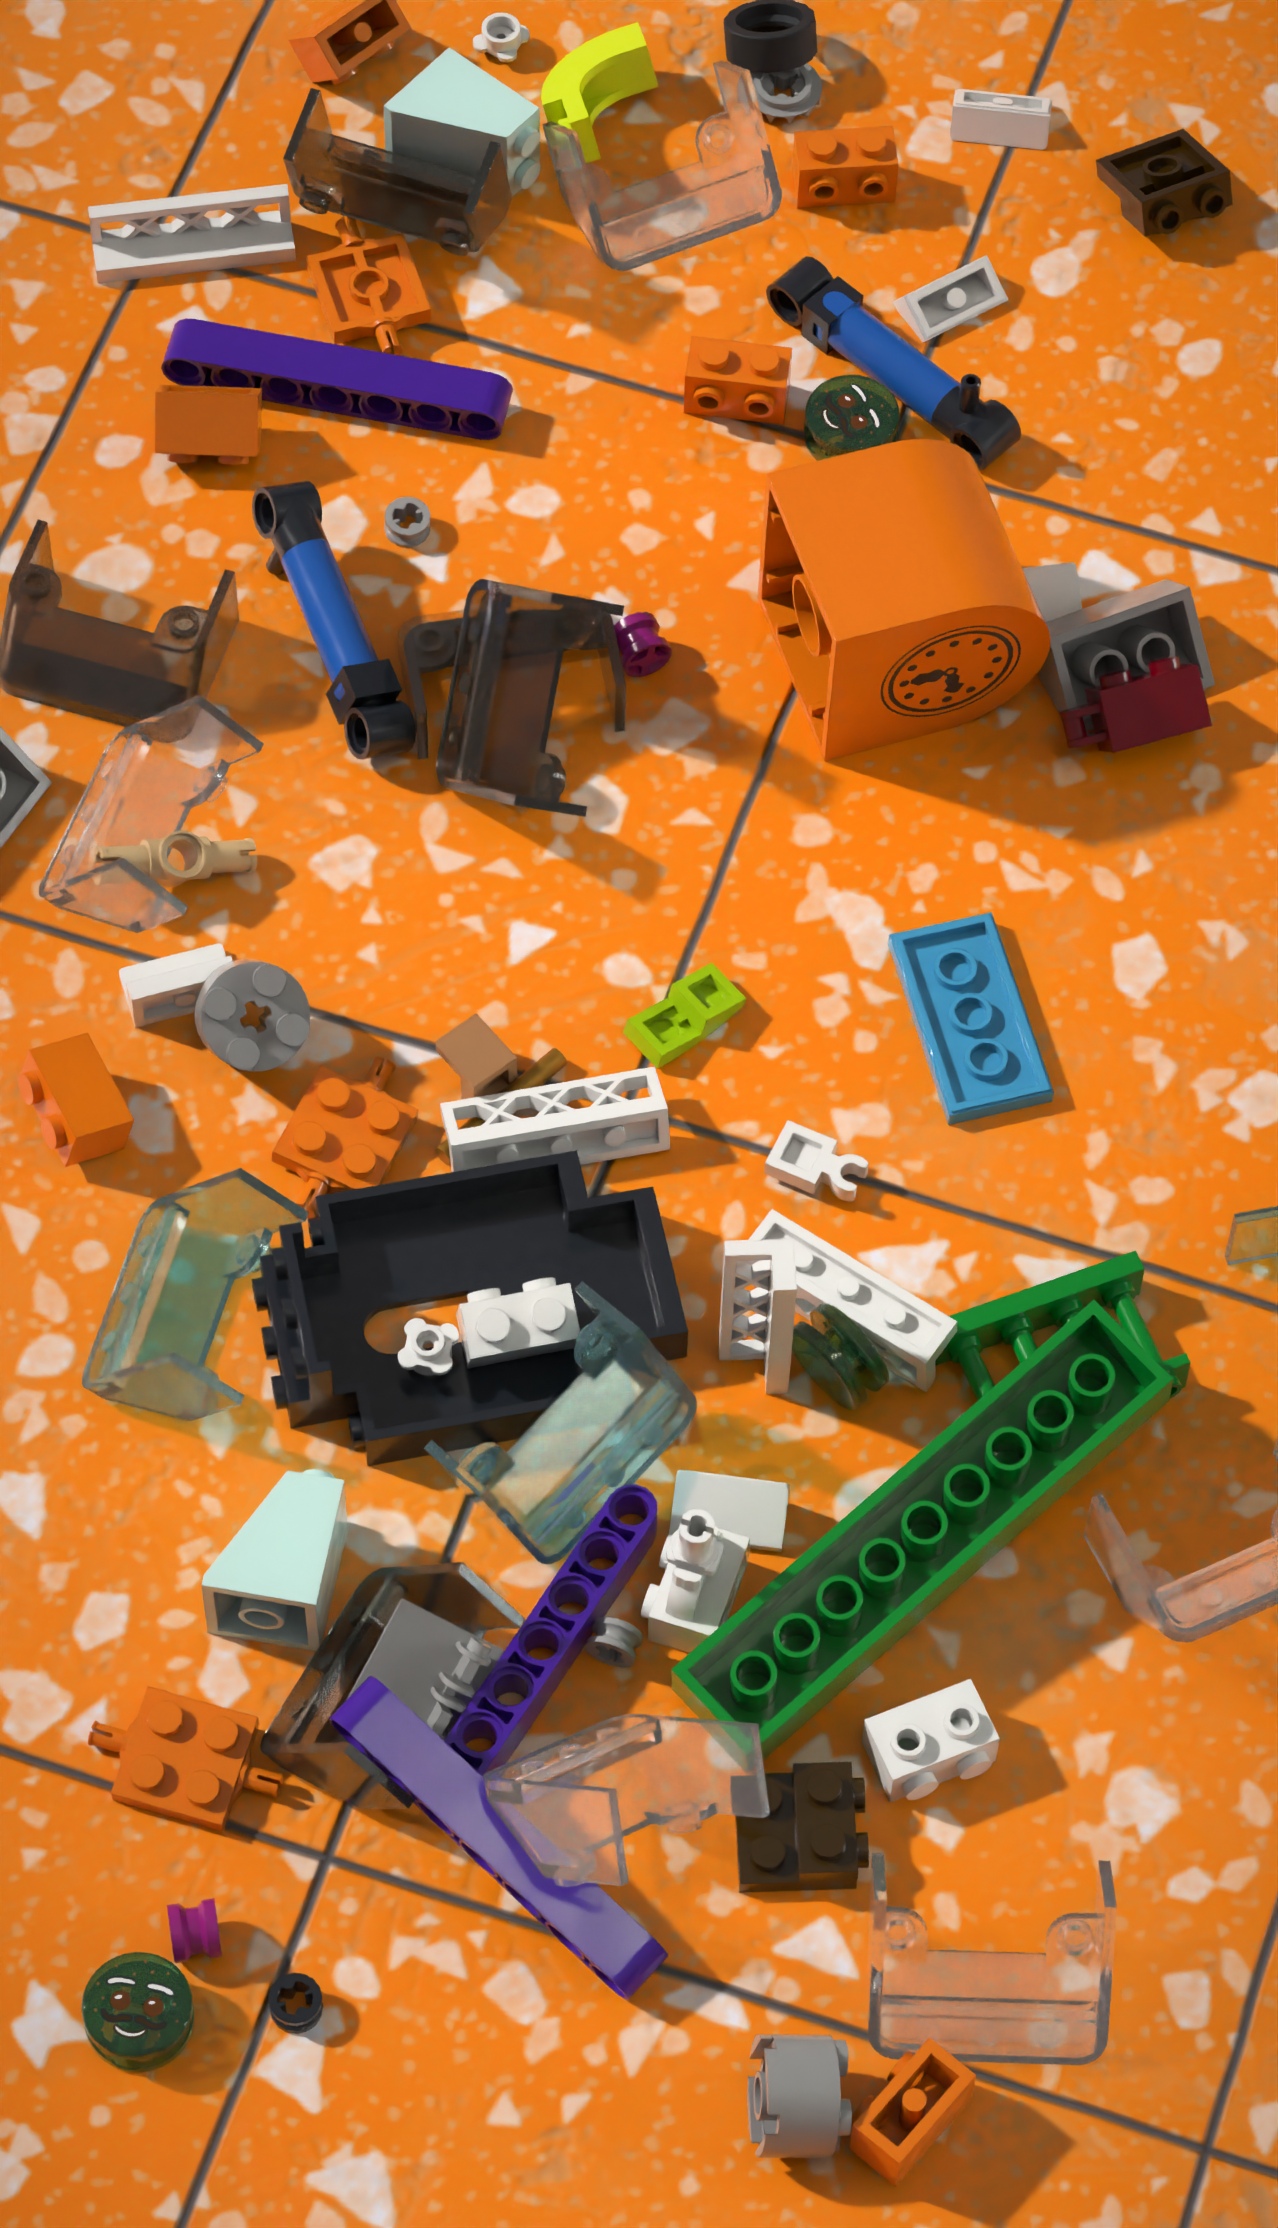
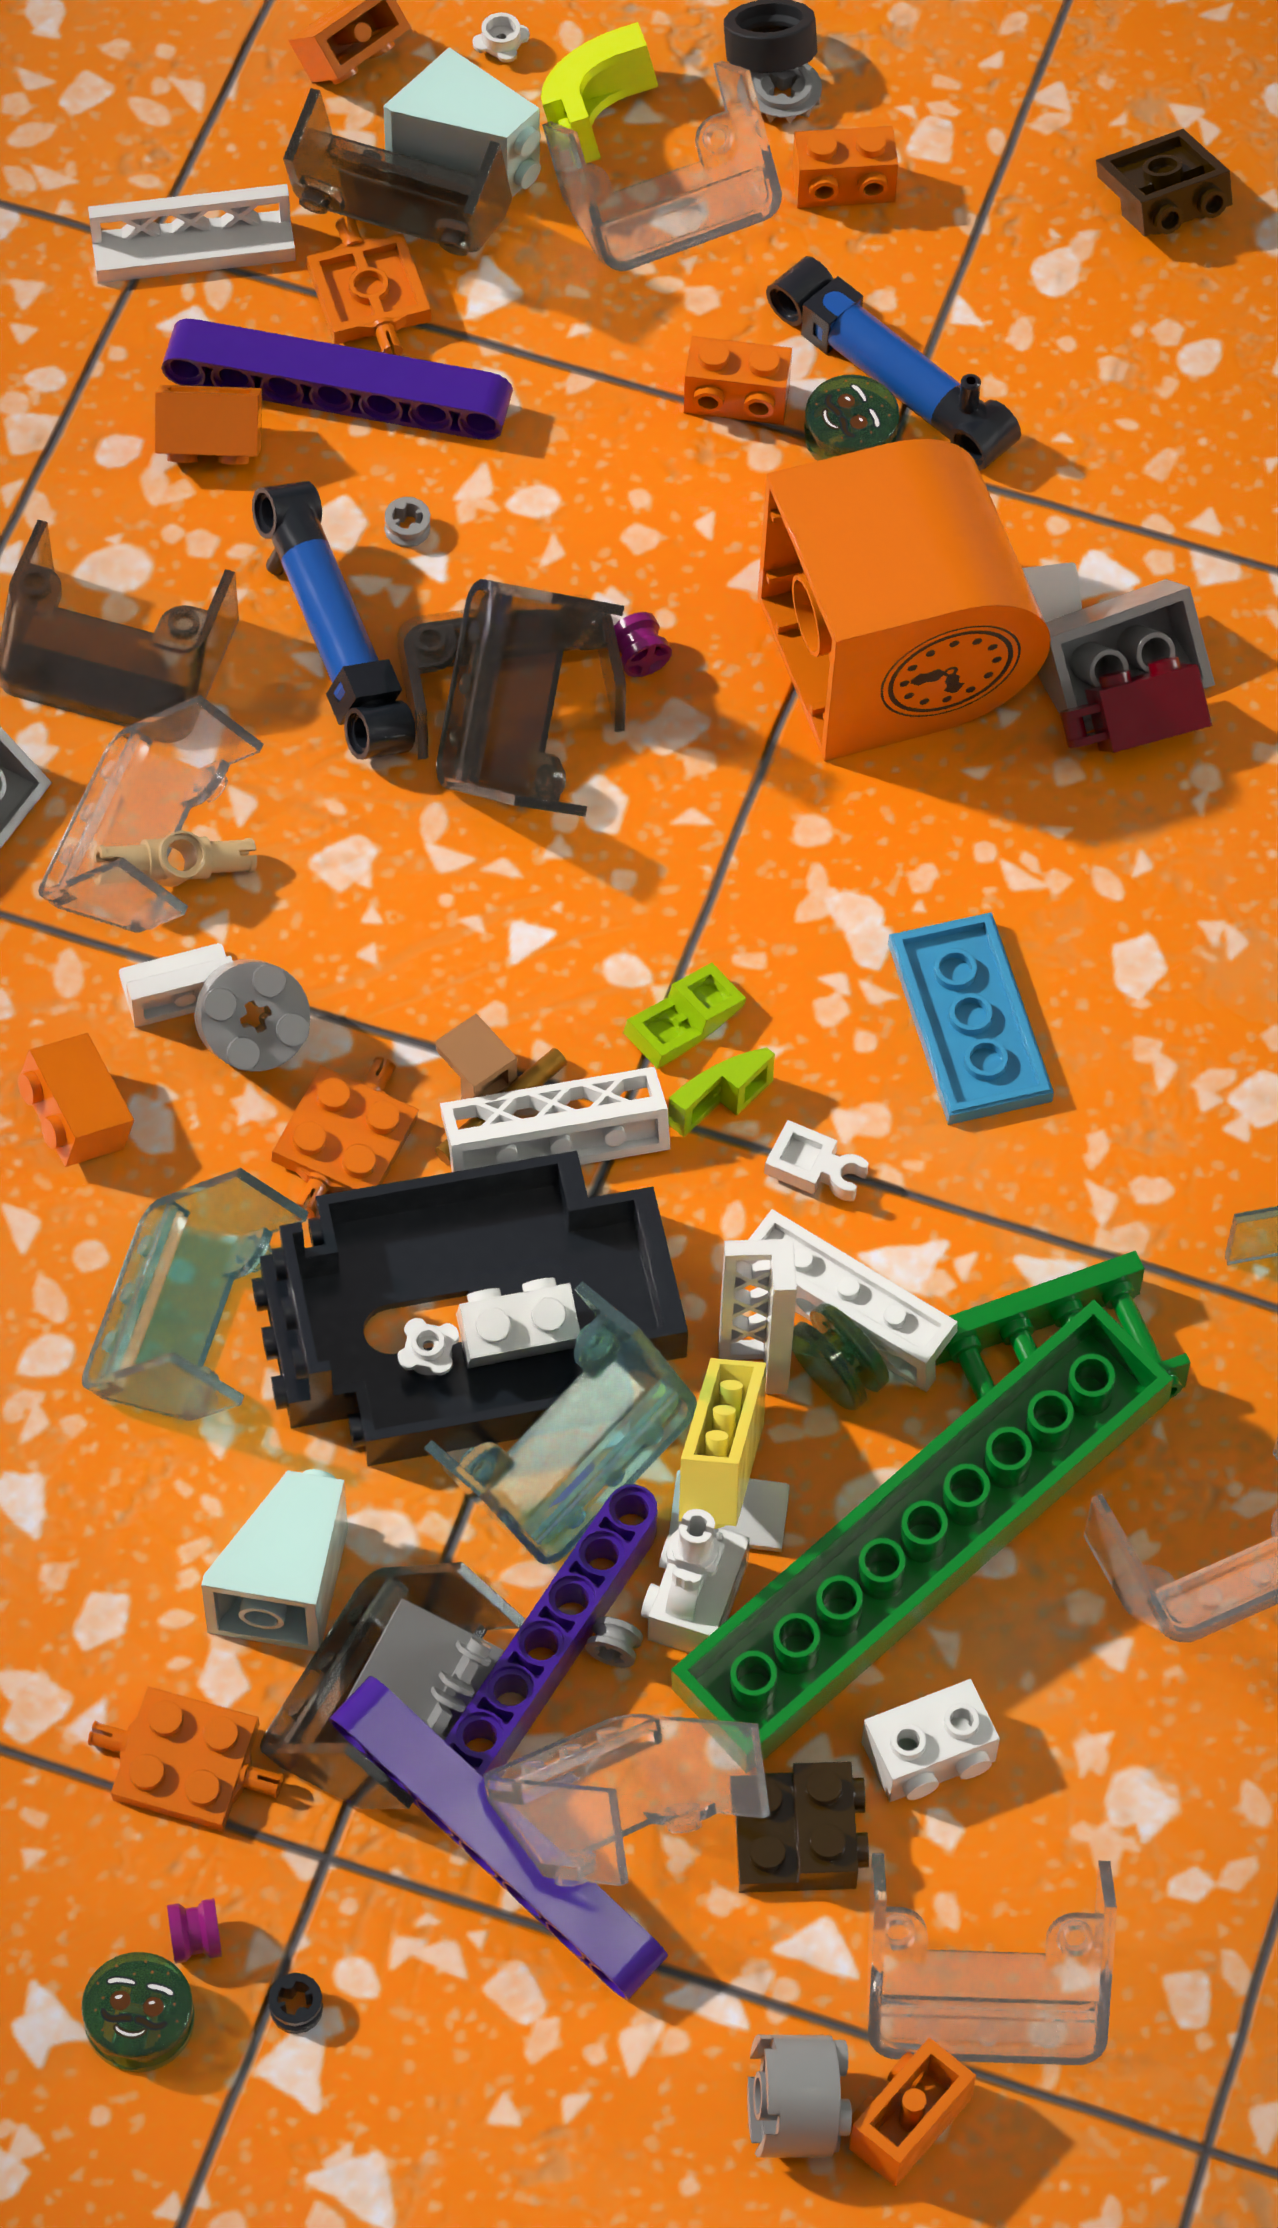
white slope [893,255,1008,342] -> none
white slope [950,89,1052,150] -> none
none -> lime slope [668,1047,775,1137]
none -> light yellow brick [679,1358,767,1529]

